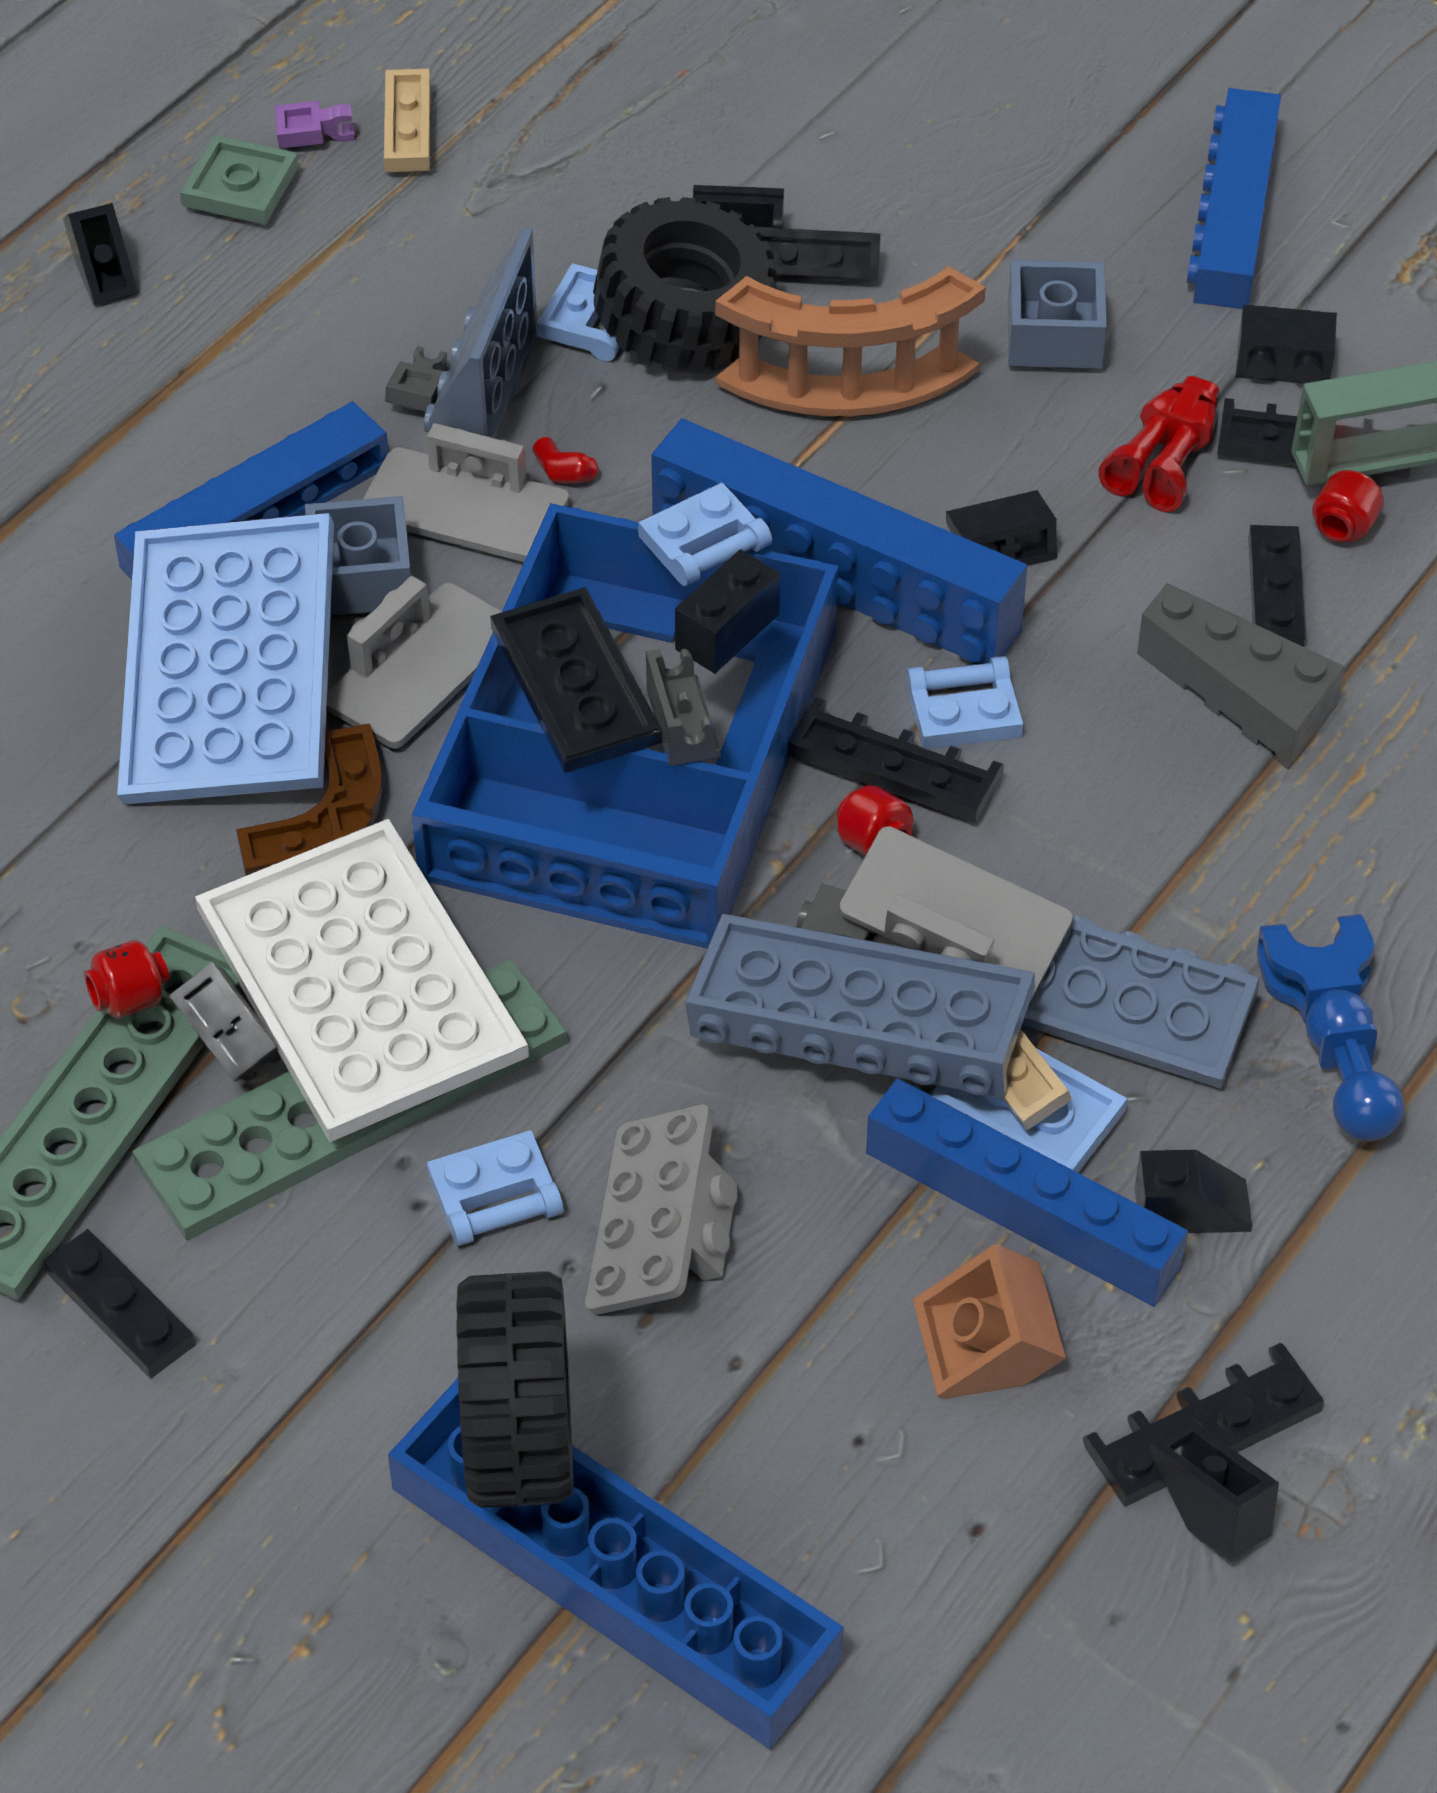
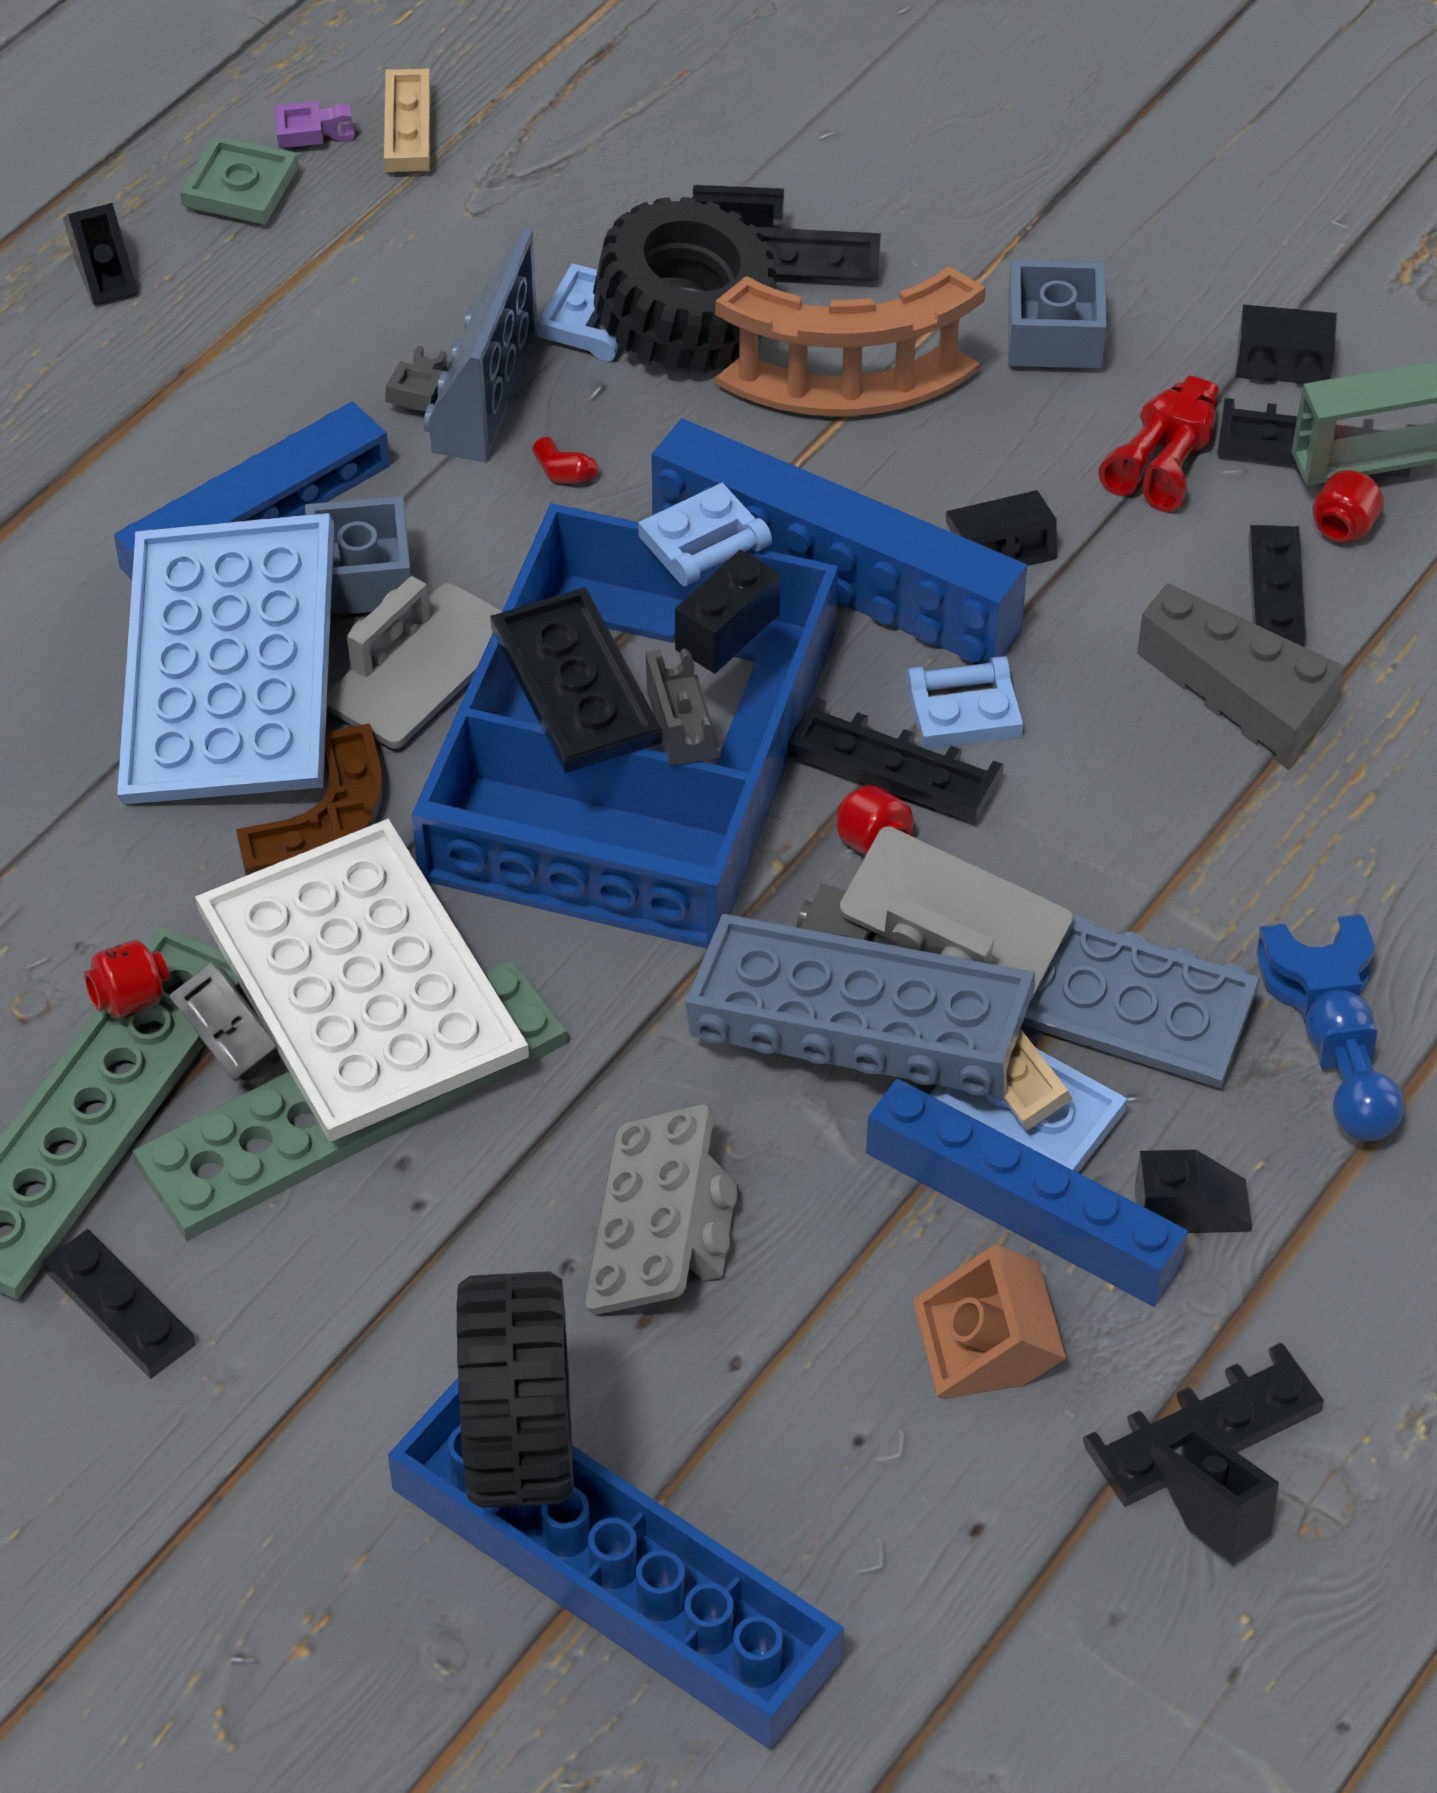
light grey bracket [363,423,569,562] -> none
light blue plate [426,1130,564,1246] -> none
blue brick [1187,88,1282,309] -> none

